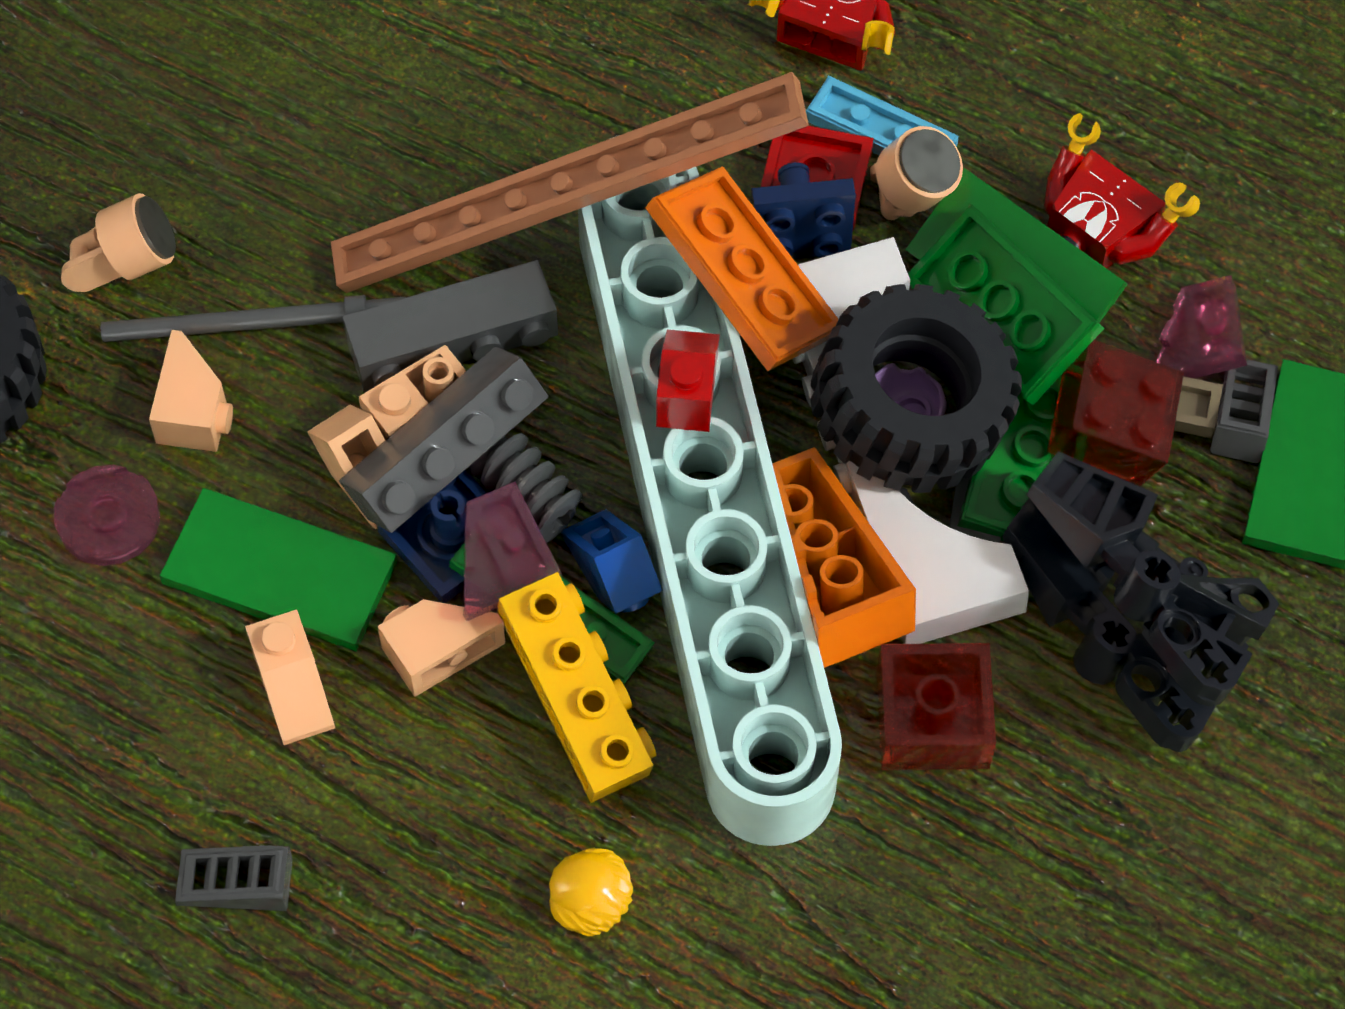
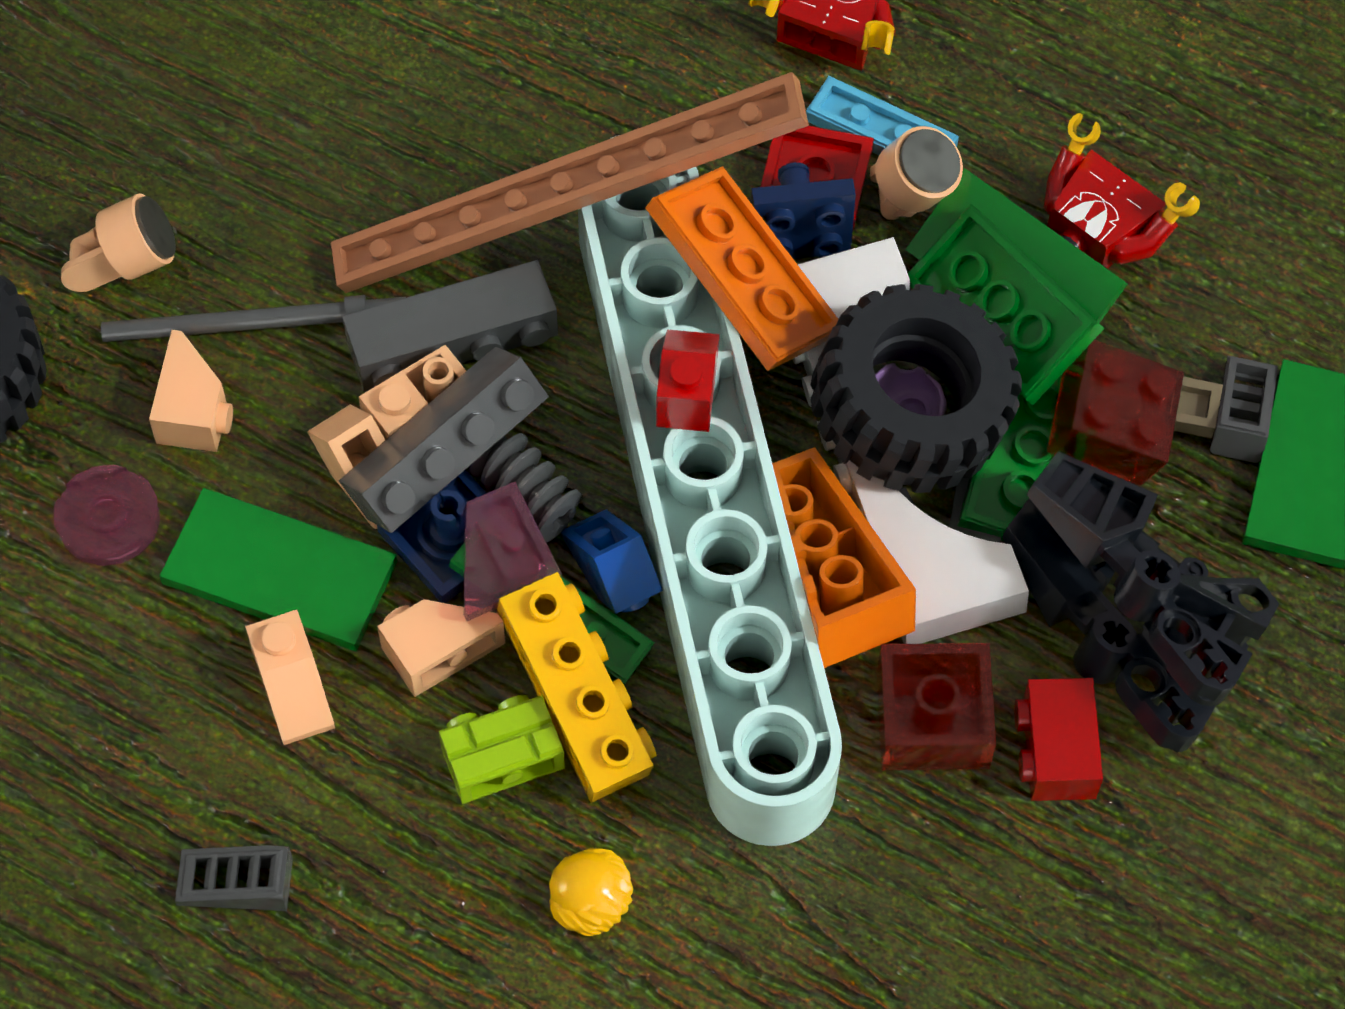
clear pink wing [1145,275,1247,389] -> none
none -> lime brick [439,695,565,804]
none -> red brick [1014,678,1103,801]

